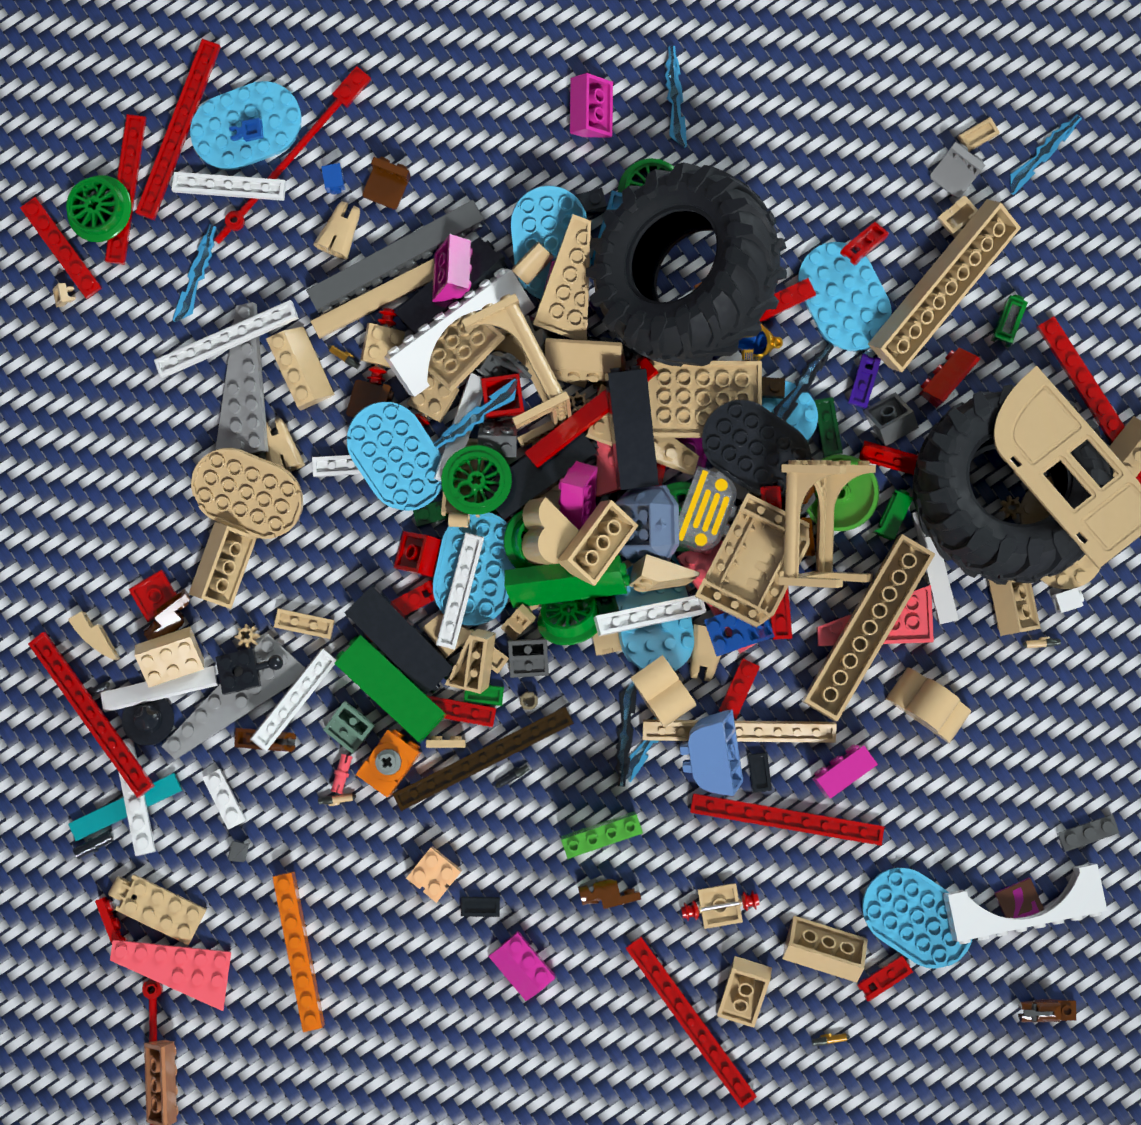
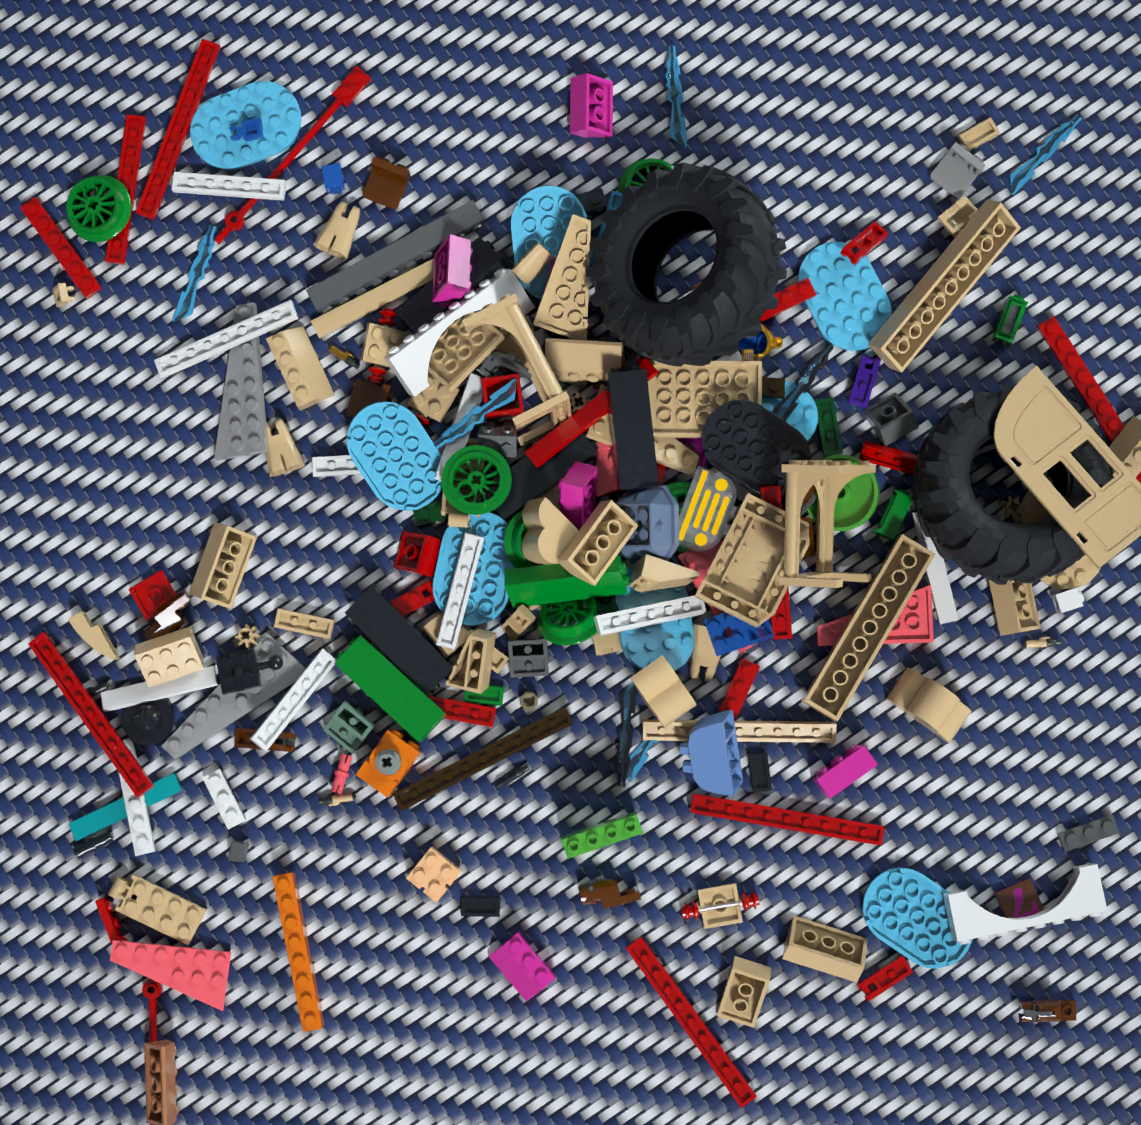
tan plate [191,448,303,539] -> none
tan plate [426,736,466,748] -> none
piece [812,1033,850,1046] -> none
red slope [919,348,980,408] -> none

